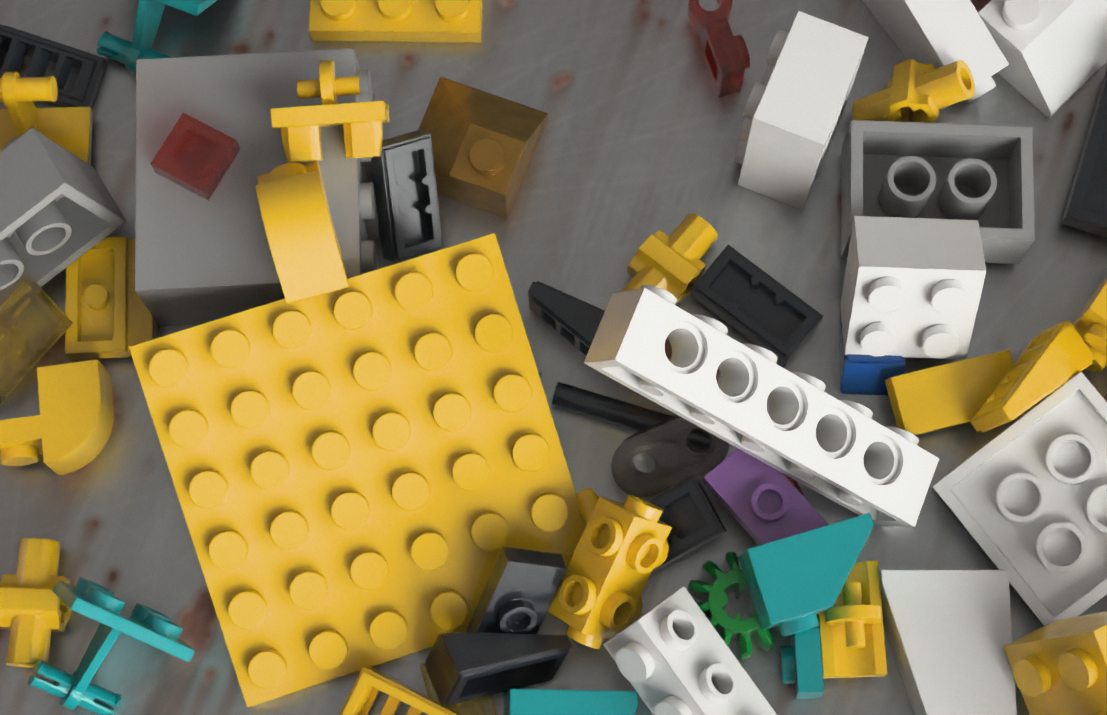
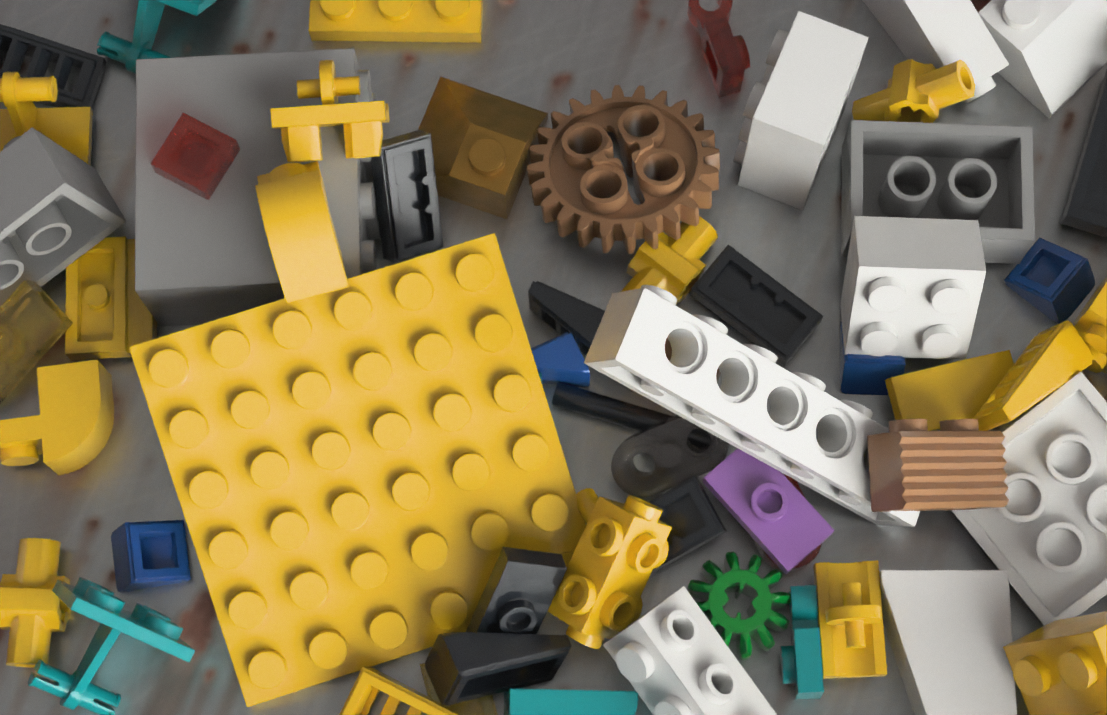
teal slope [738,513,874,637] -> none
none -> blue slope [111,520,191,592]
none -> medium nougat gear [527,85,720,254]
none -> blue slope [531,332,590,387]
none -> medium nougat brick [867,419,1009,512]
none -> blue slope [1004,237,1095,323]

